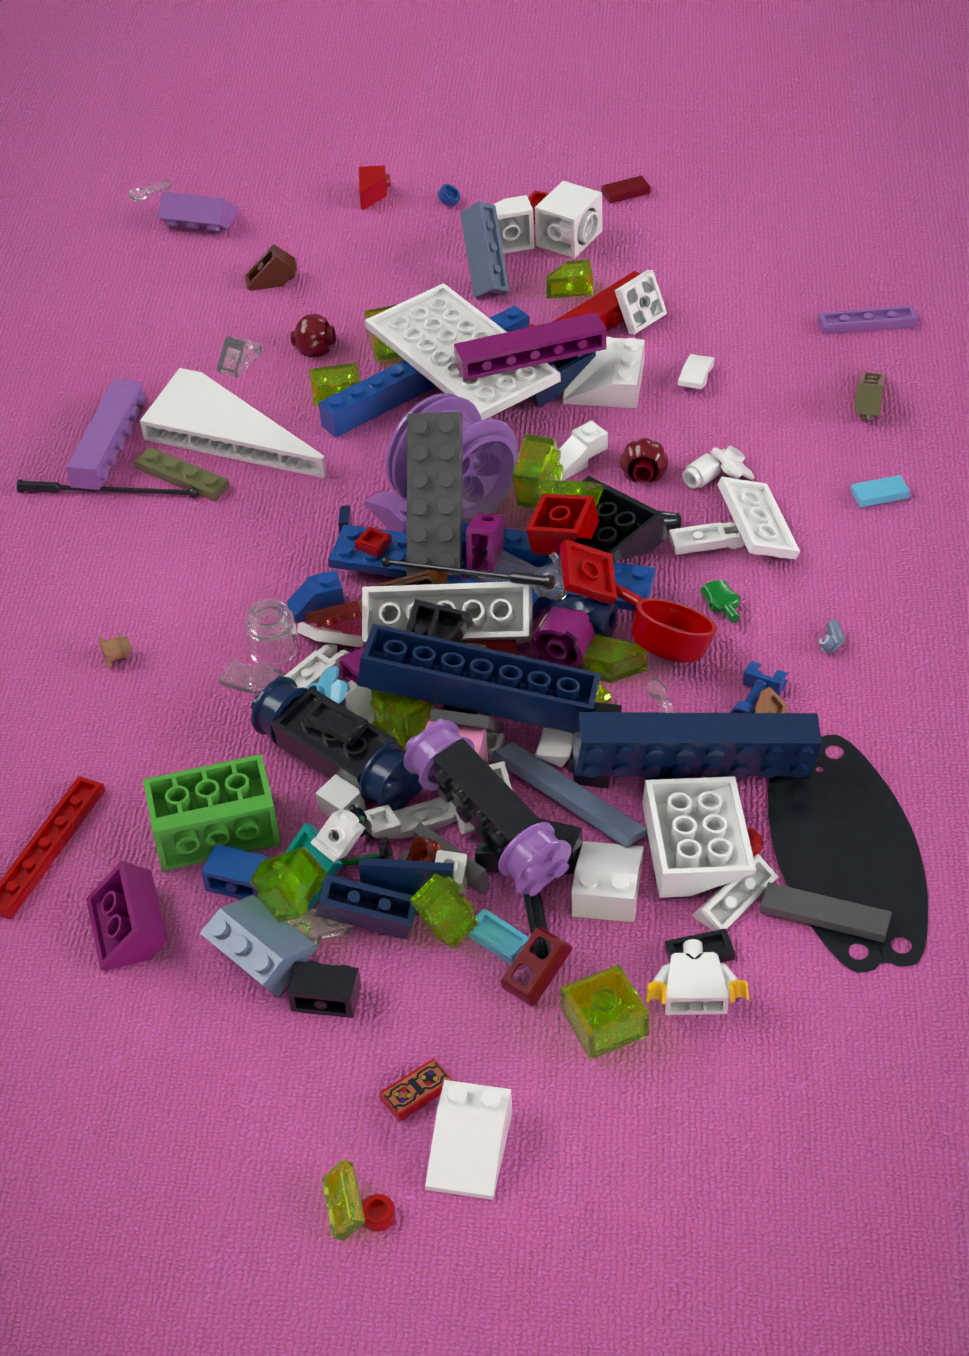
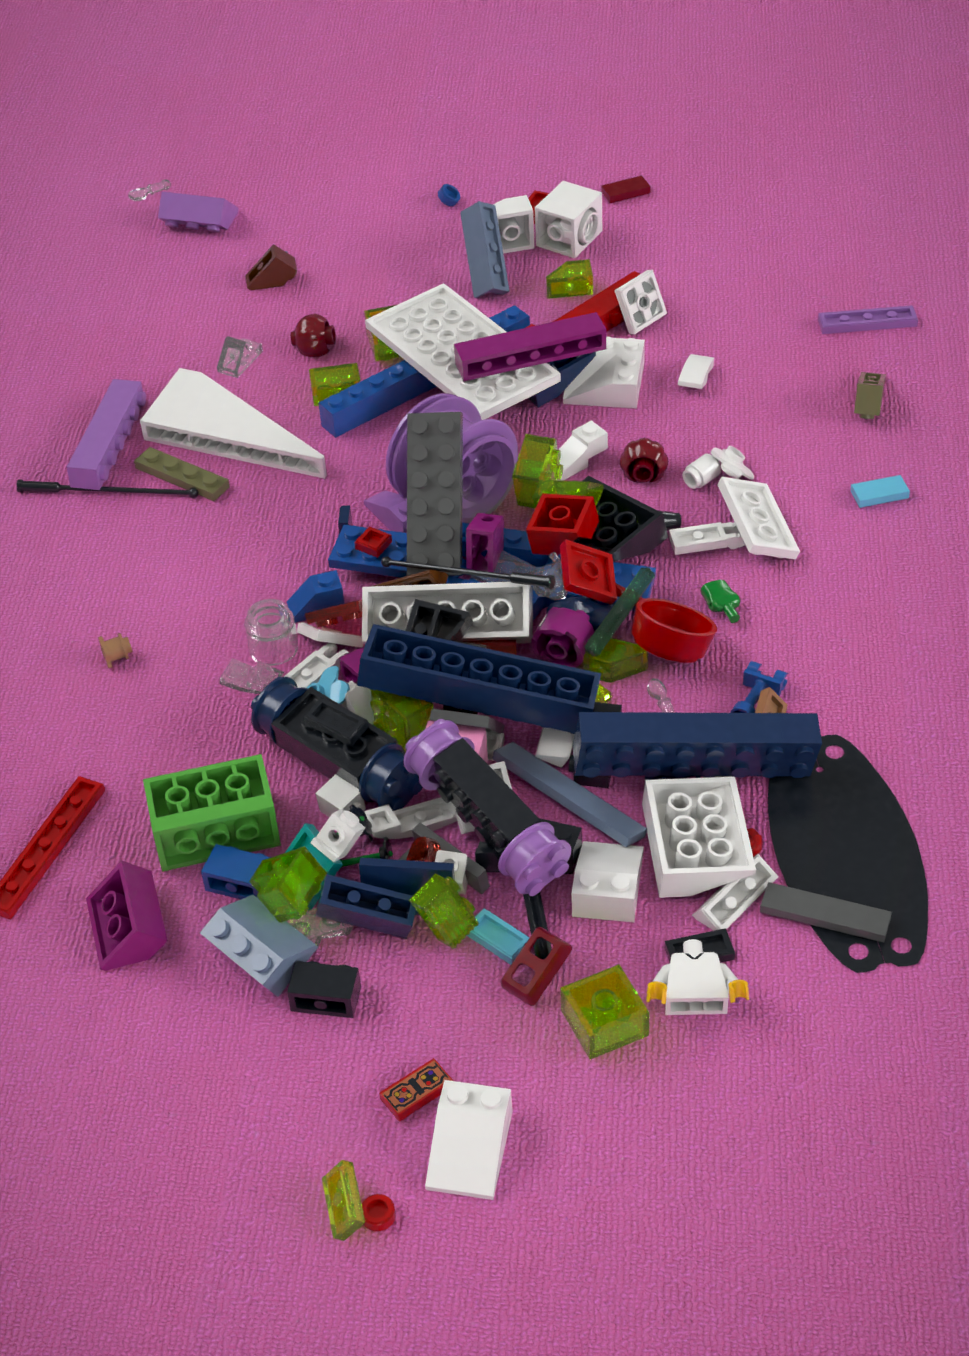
red slope [359,165,391,210] -> none
sand blue arm [819,620,845,653] -> none
none -> clear green axle [585,567,655,656]

